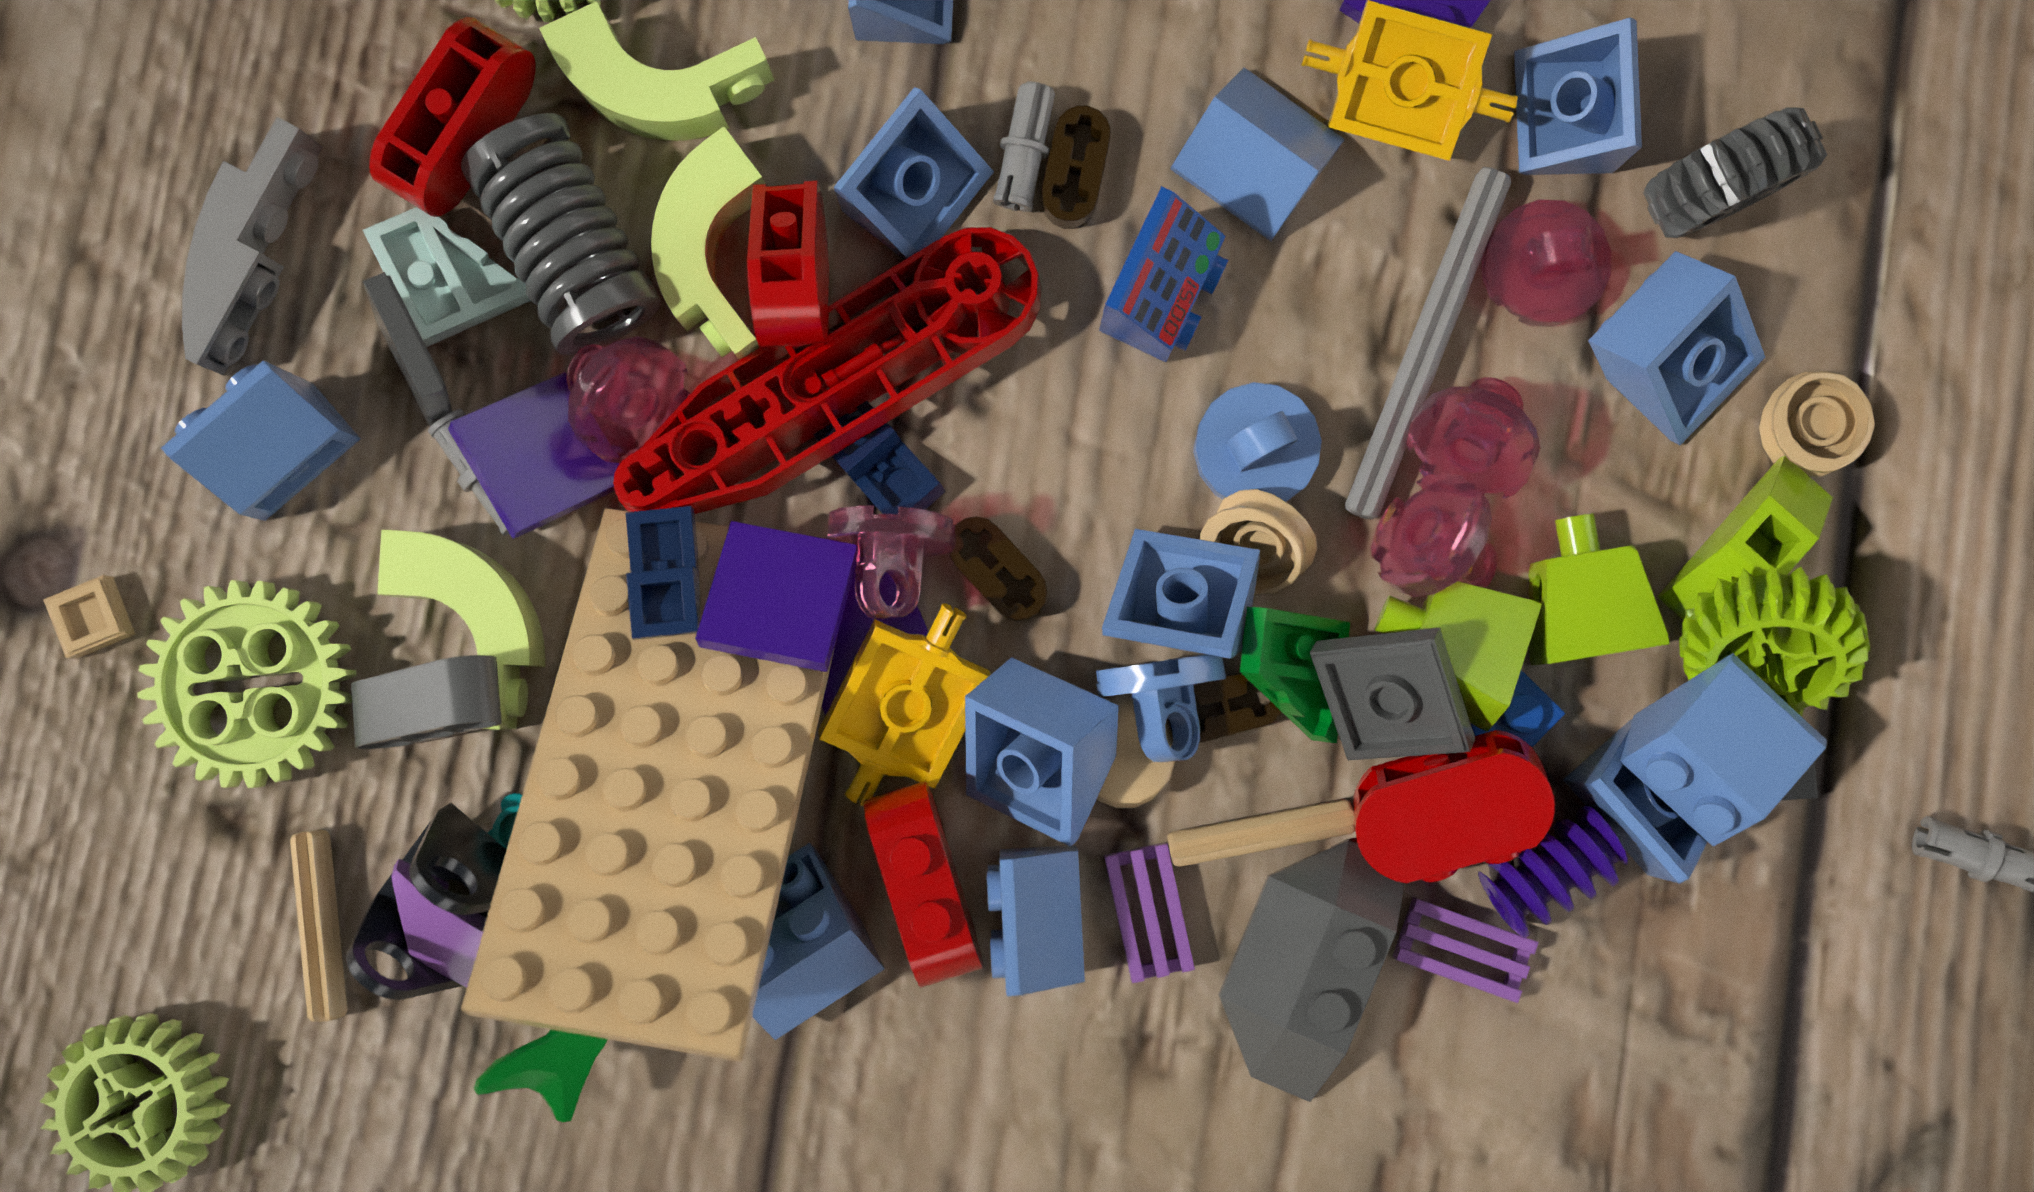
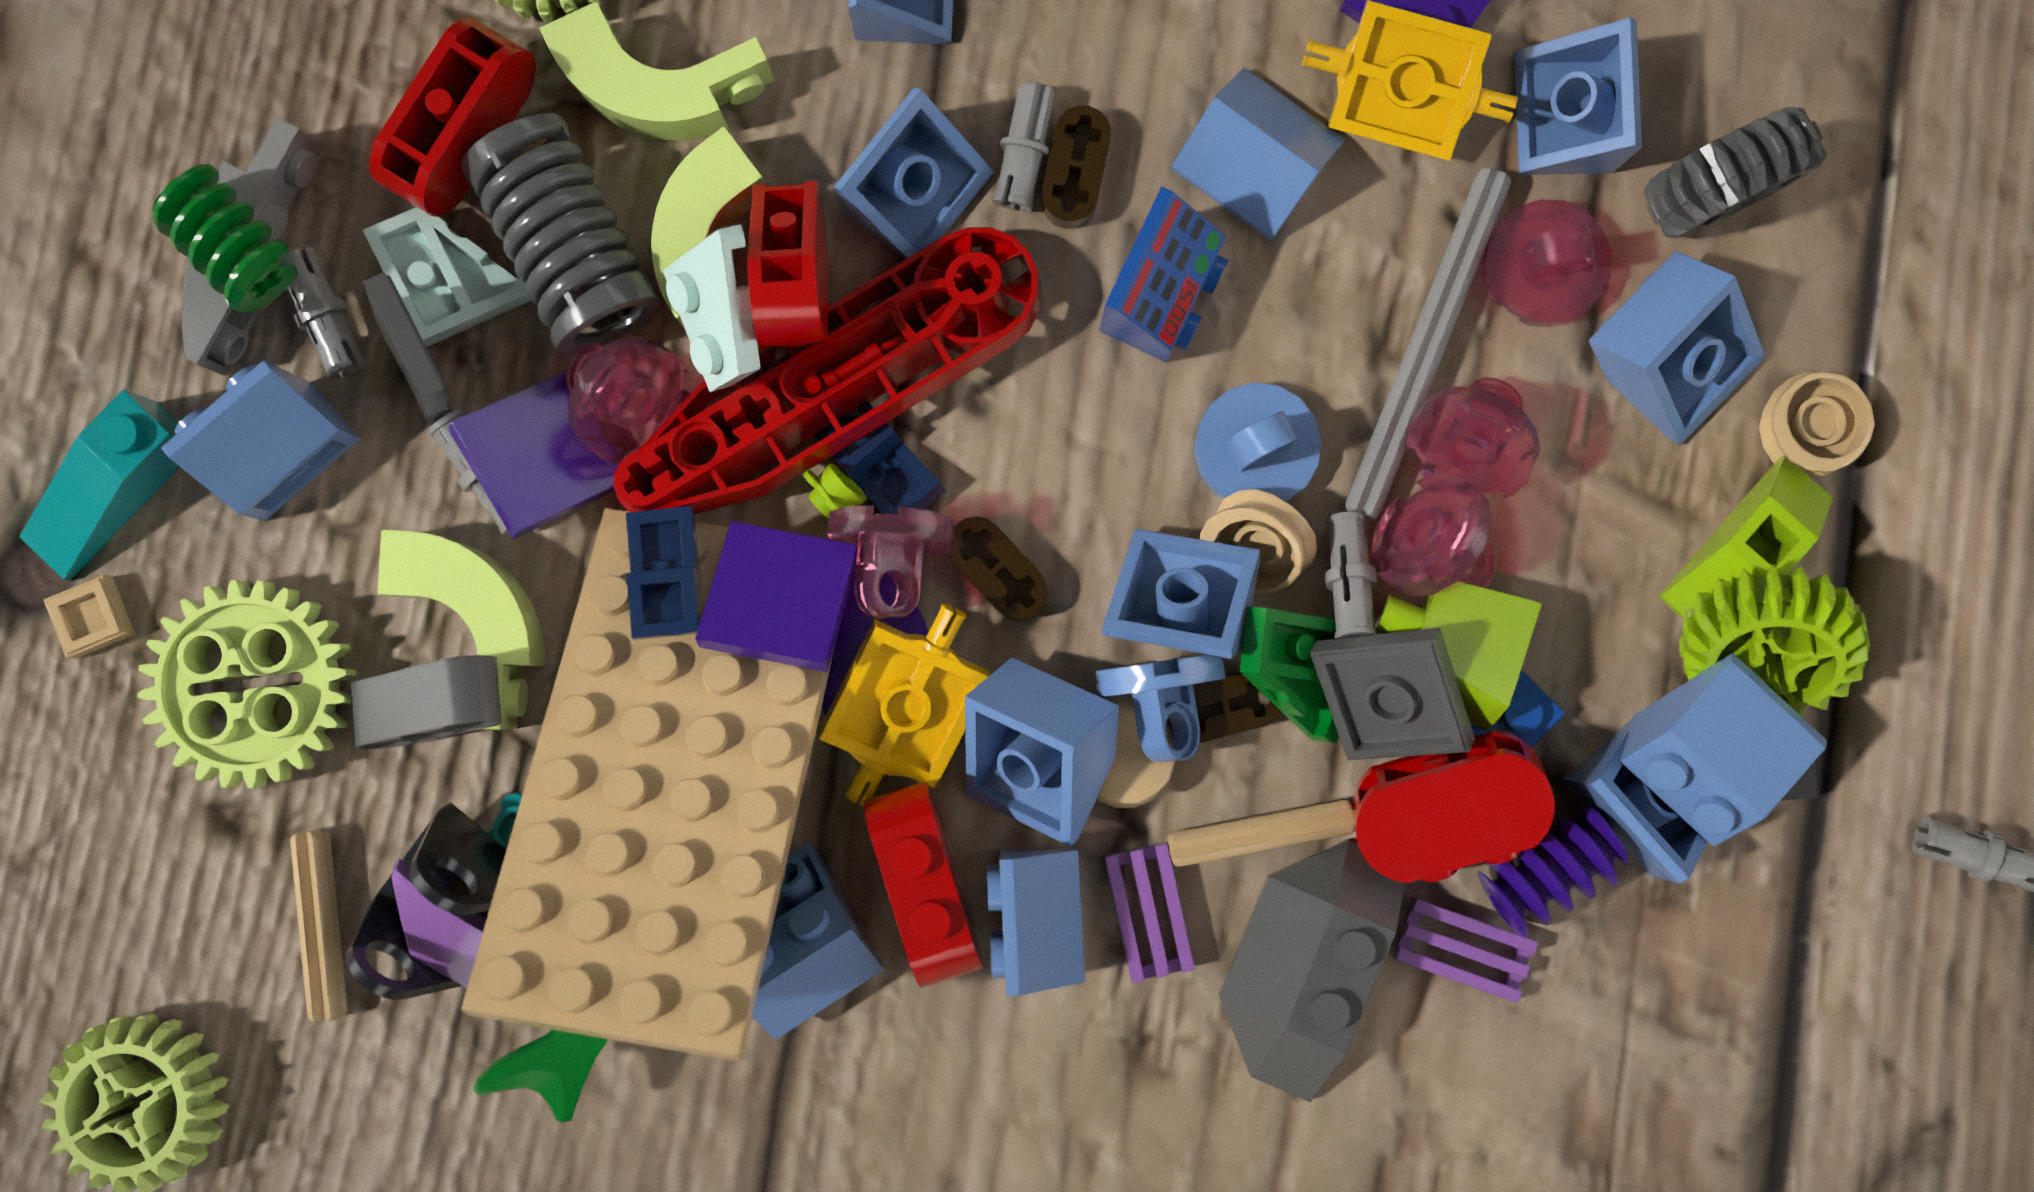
lime torso [1529,513,1670,665] -> none
none -> teal slope [19,390,180,581]
none -> green piece [152,164,297,313]
none -> light grey pin [281,247,367,380]
none -> light aqua wing [663,224,761,392]
none -> lime plate [803,463,867,525]
none -> light grey pin [1325,512,1377,639]

